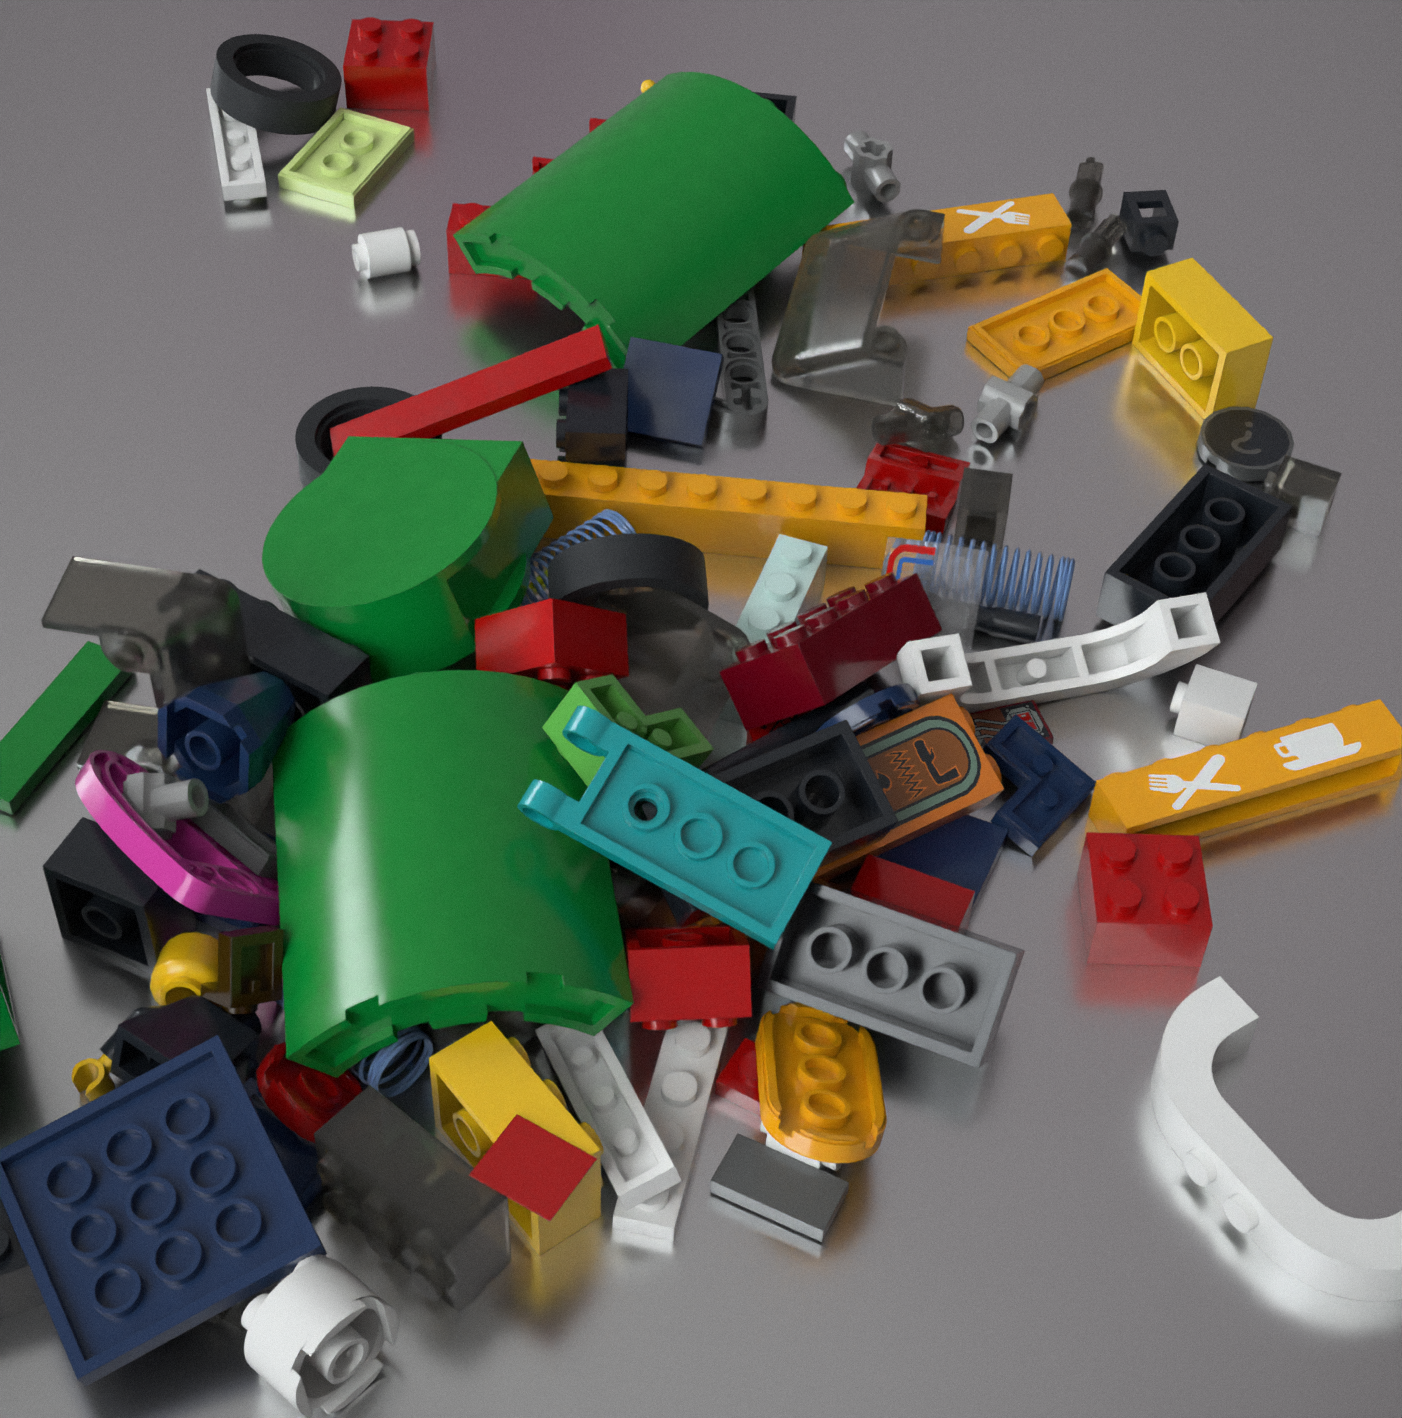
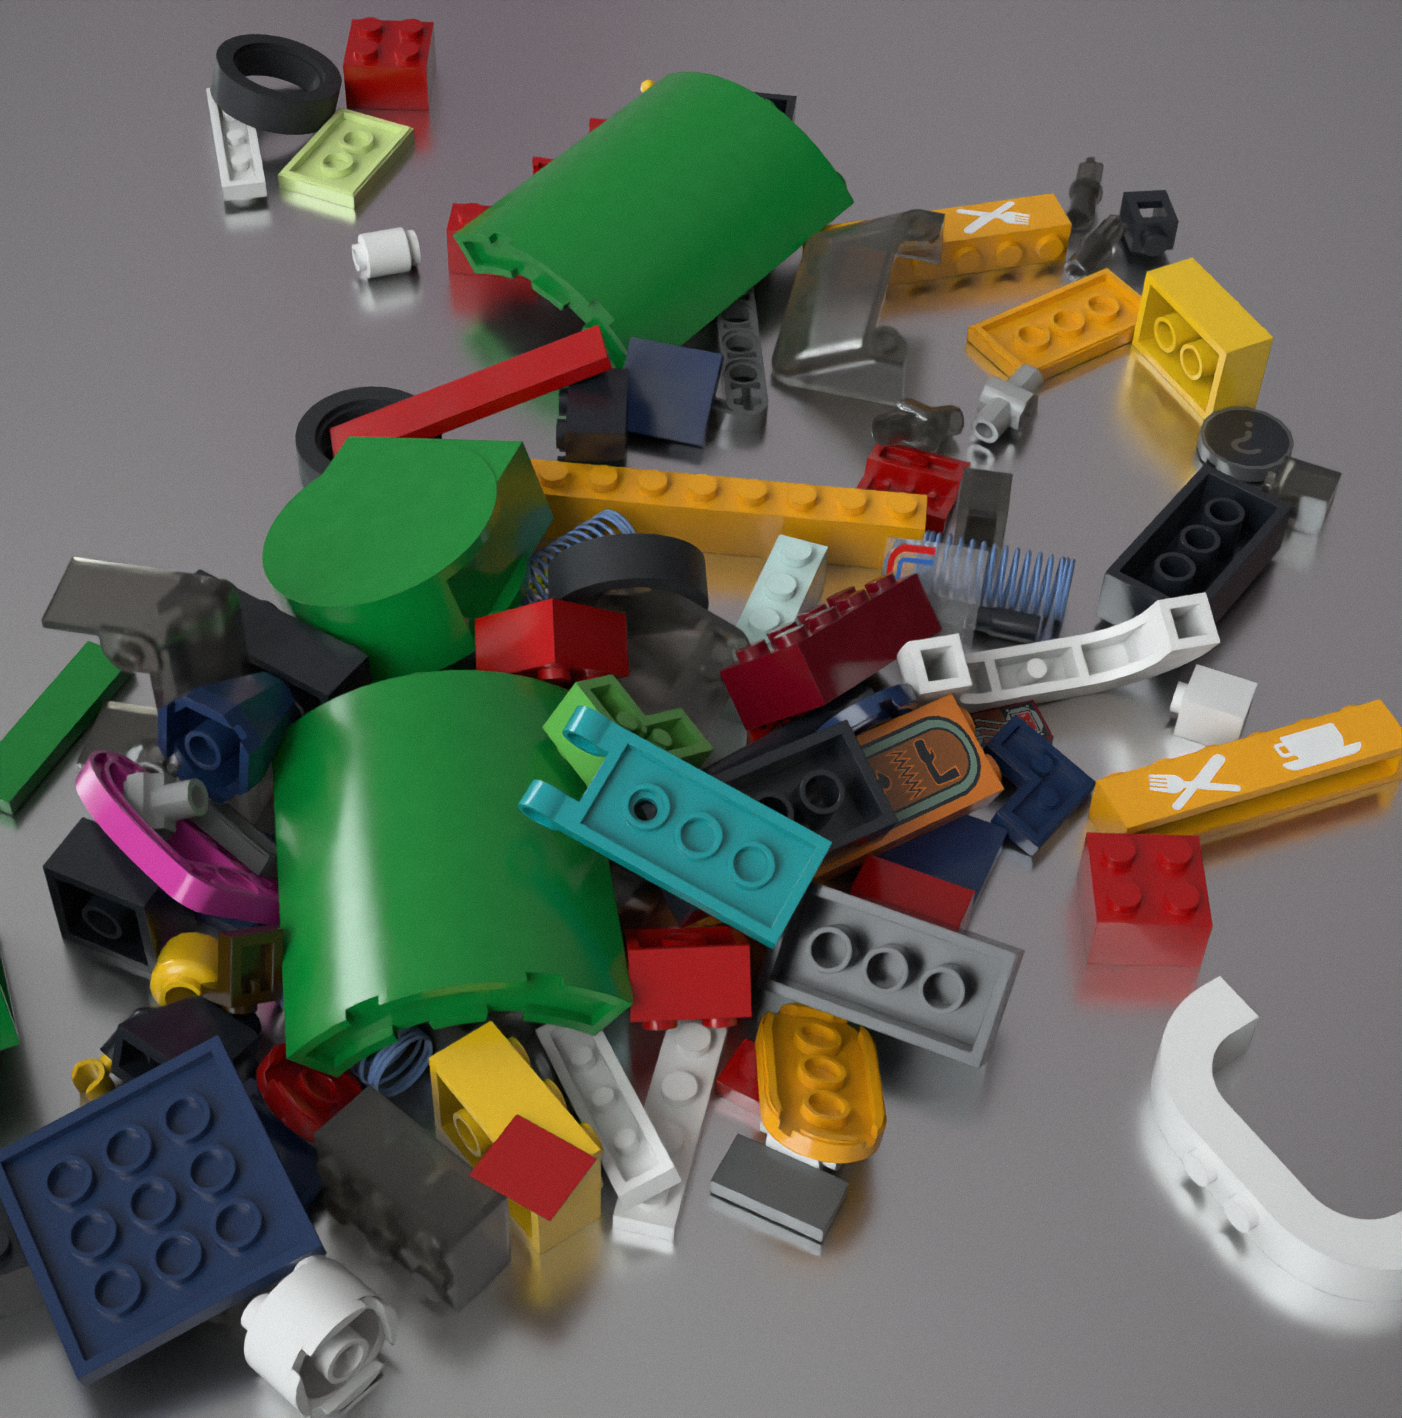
light grey axle [844,131,901,202] -> none

